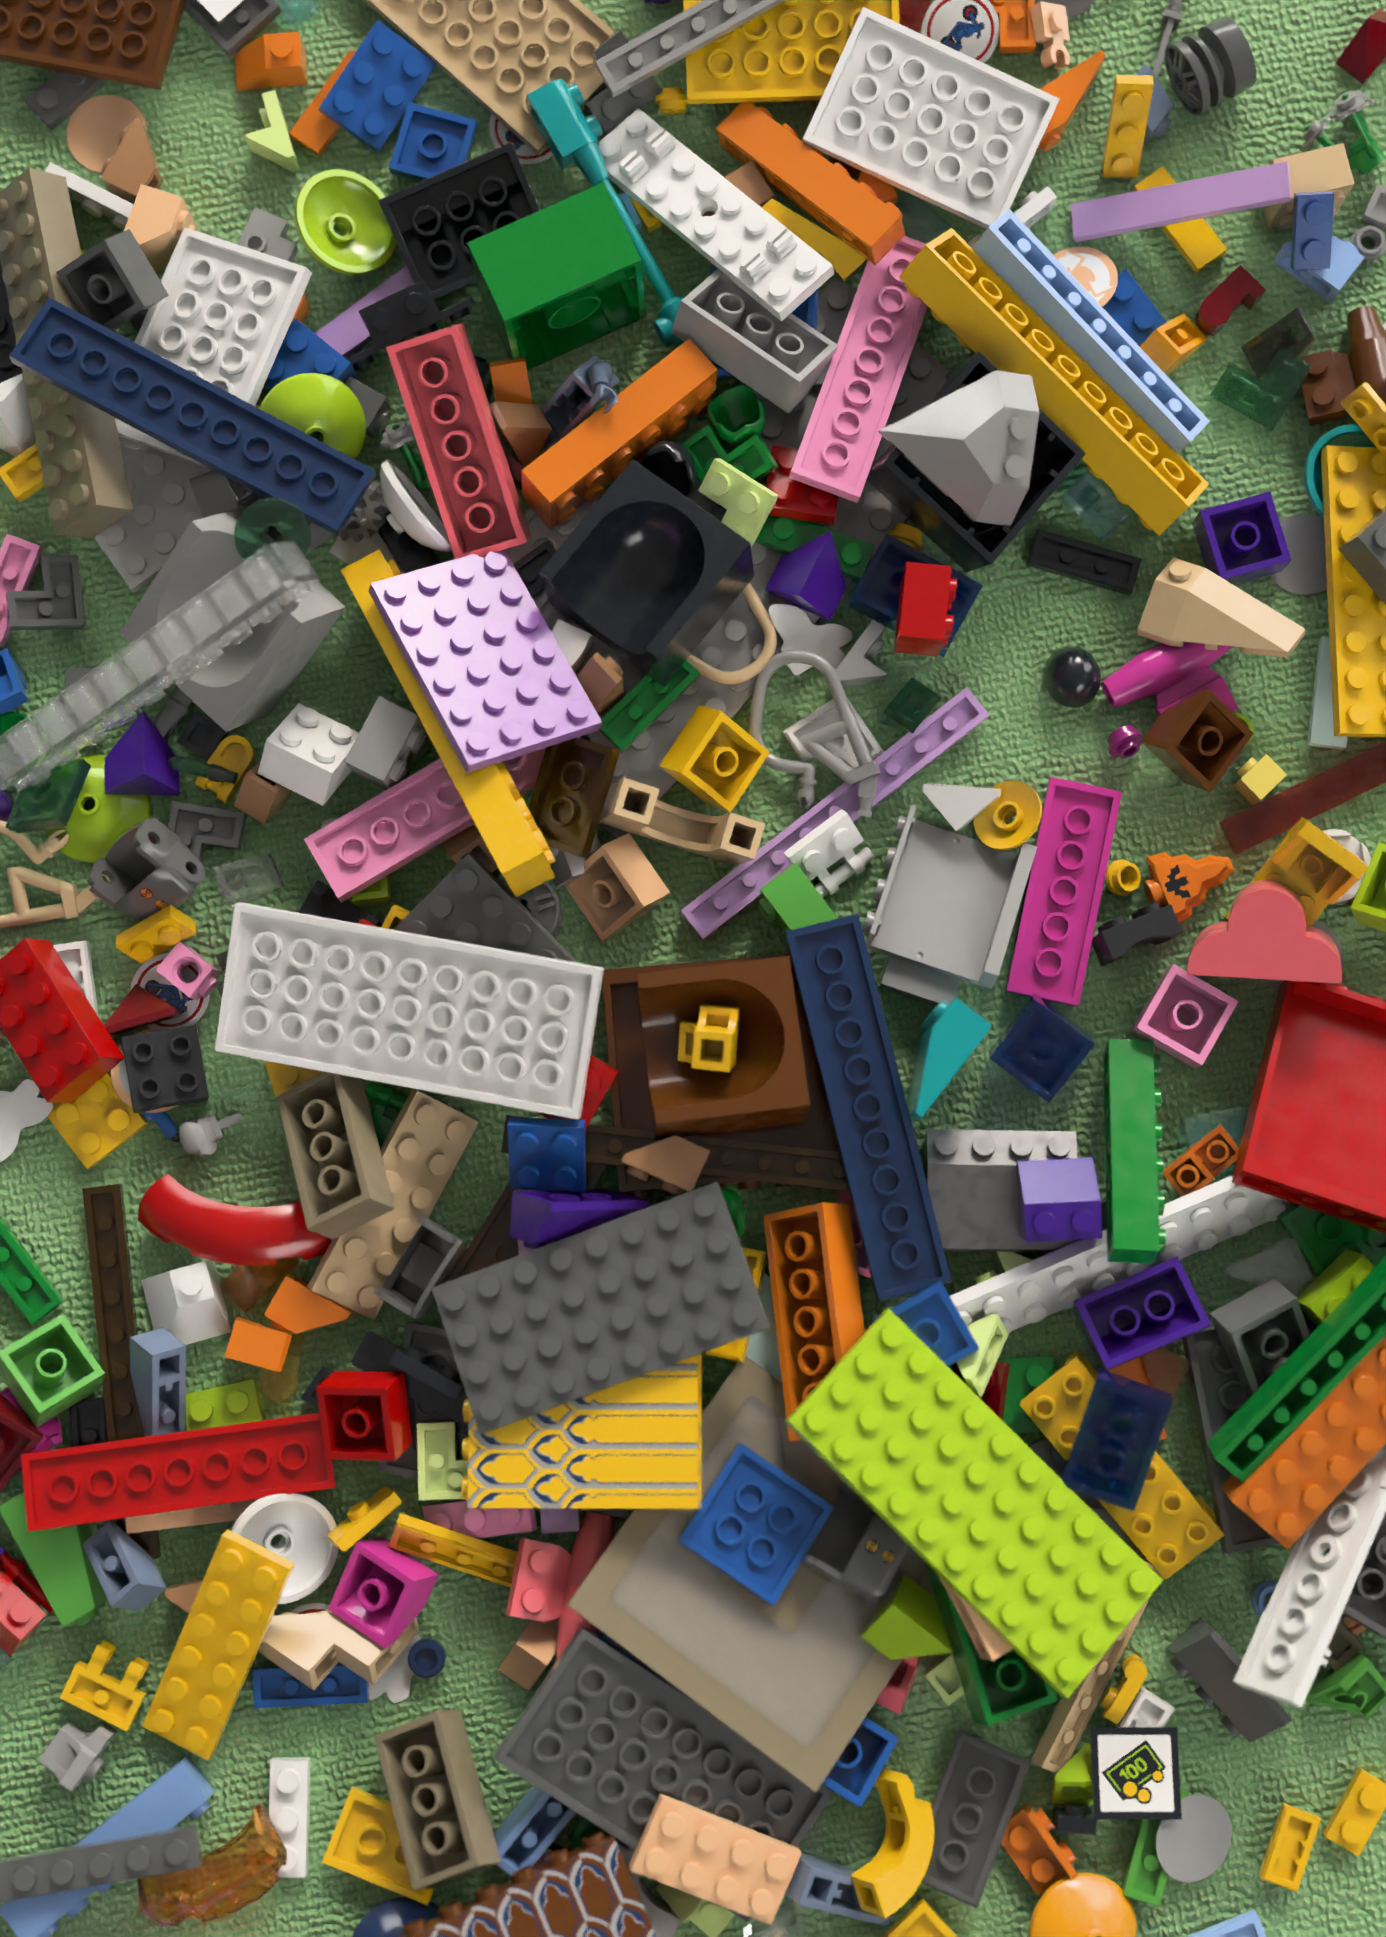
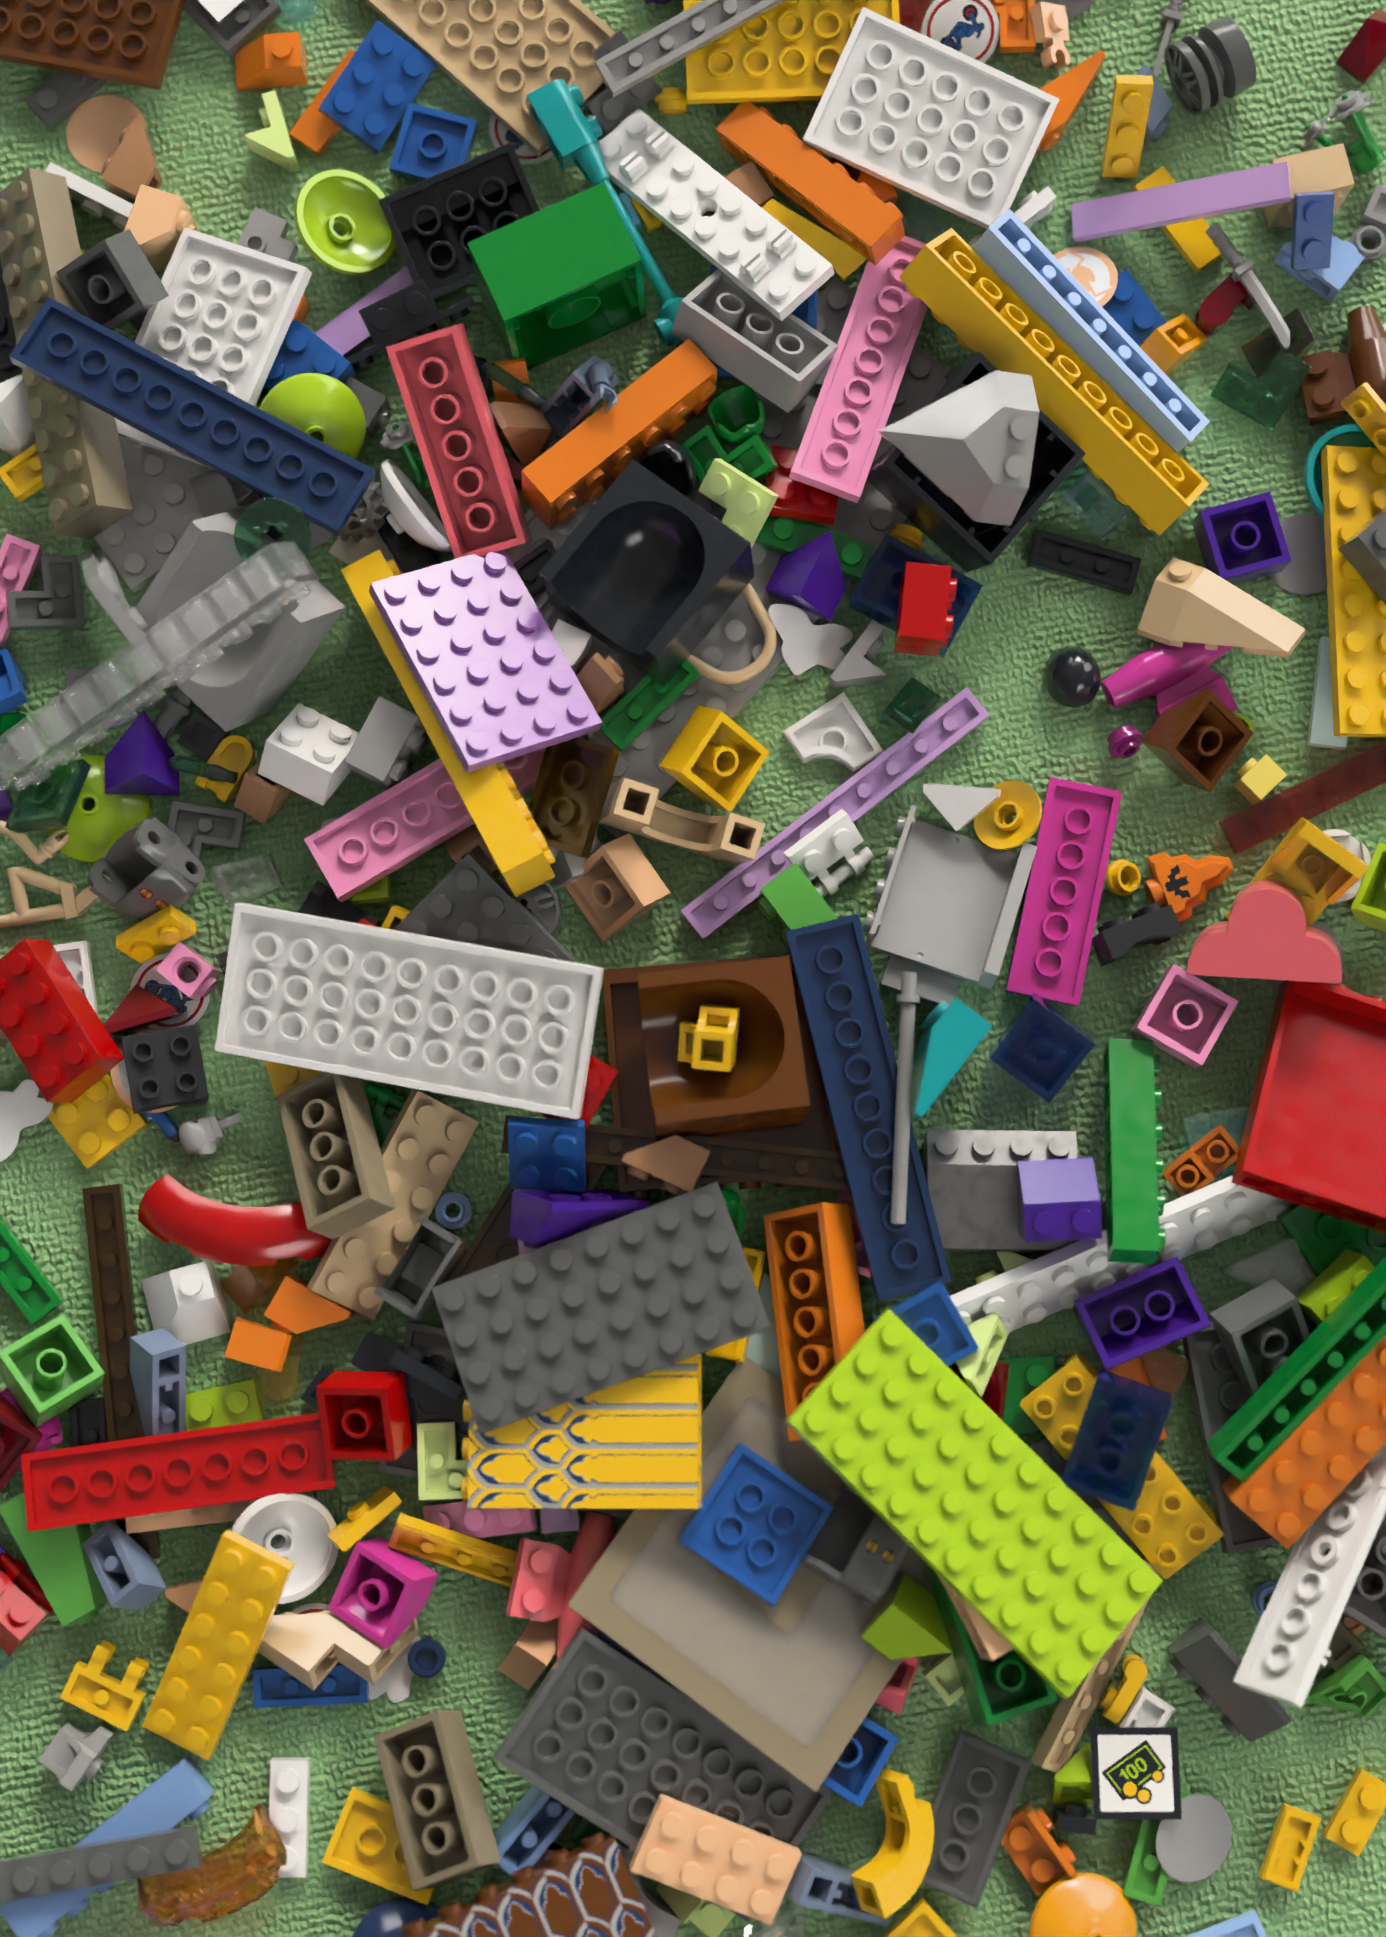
light grey piece [748,650,881,817] -> none
none -> light grey wing [79,547,147,647]
none -> medium blue plate [435,1192,472,1229]
none -> piece [482,362,547,410]
none -> light grey bar [890,972,920,1224]
none -> light grey sword [1206,223,1290,350]

